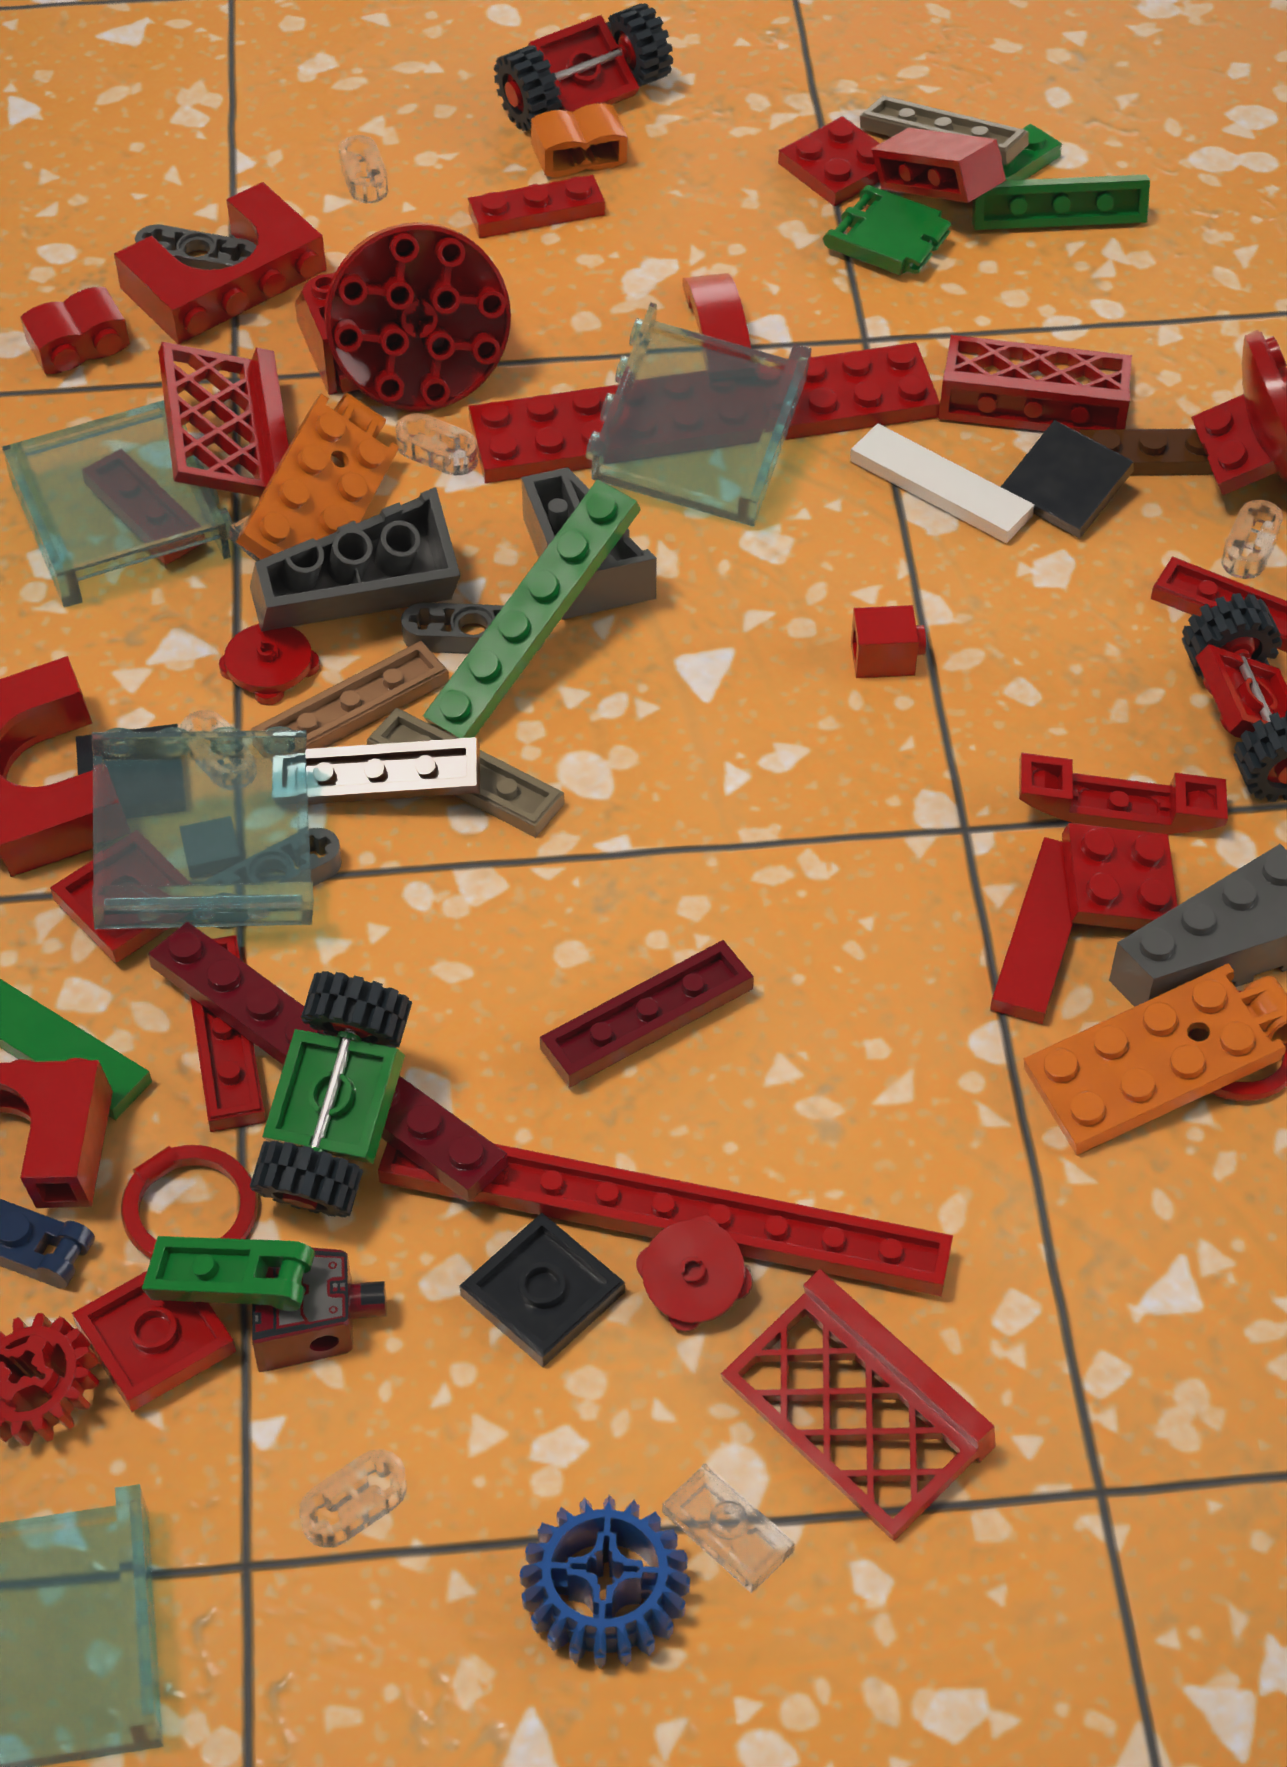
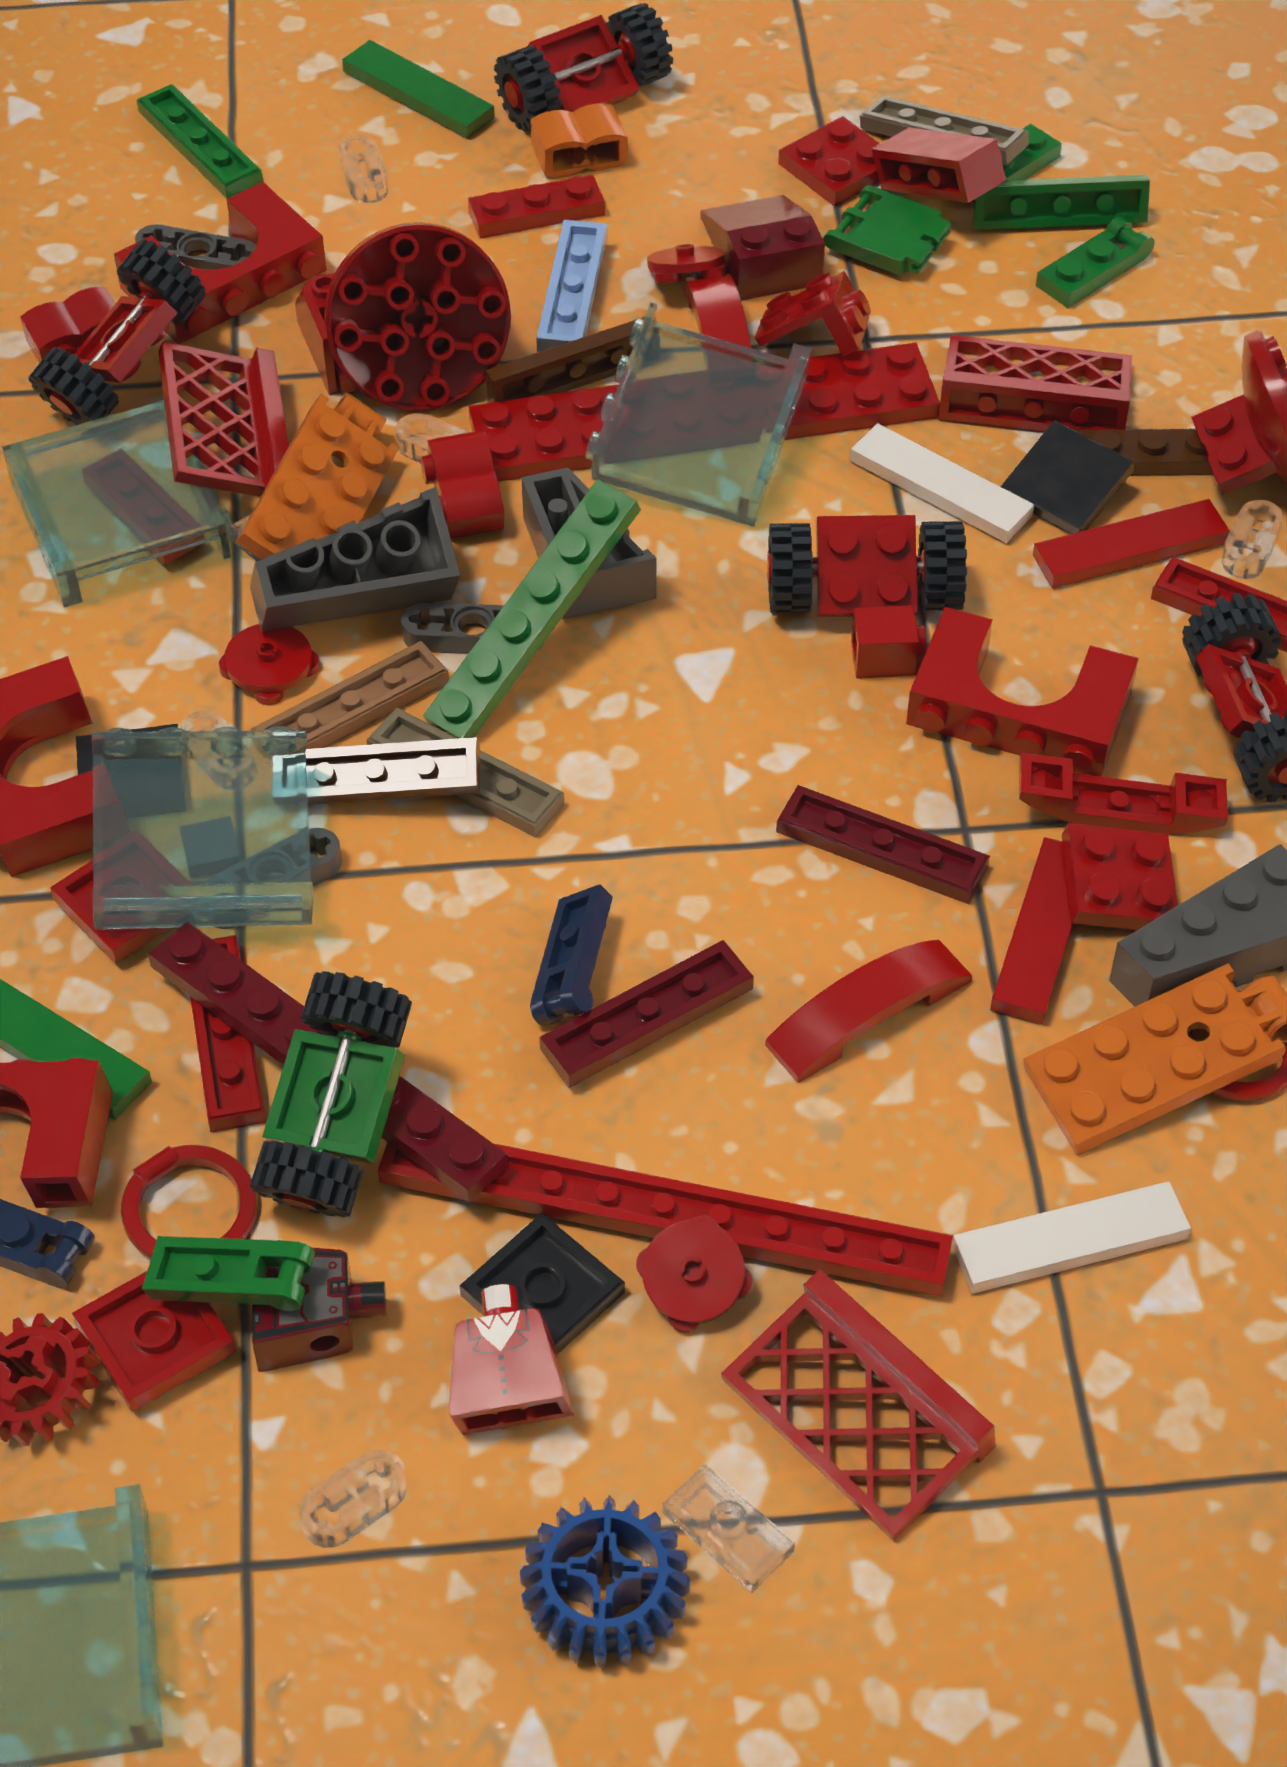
none -> plate [28,239,206,432]
none -> green tile [137,84,263,199]
none -> green tile [342,40,495,138]
none -> red brick [420,430,505,539]
none -> torso [449,1284,574,1435]
none -> reddish brown plate [486,314,660,403]
none -> dark blue plate [530,884,613,1026]
none -> light blue plate [536,220,607,352]
none -> red piece [647,244,725,283]
none -> dark red slope [700,195,825,300]
none -> red bracket [754,271,871,357]
none -> red slope [765,939,972,1083]
none -> plate [767,515,967,617]
none -> dark red tile [776,785,990,904]
none -> red arch [906,607,1139,777]
none -> white tile [952,1181,1191,1294]
none -> red tile [1033,499,1230,588]
none -> green plate [1036,216,1155,308]

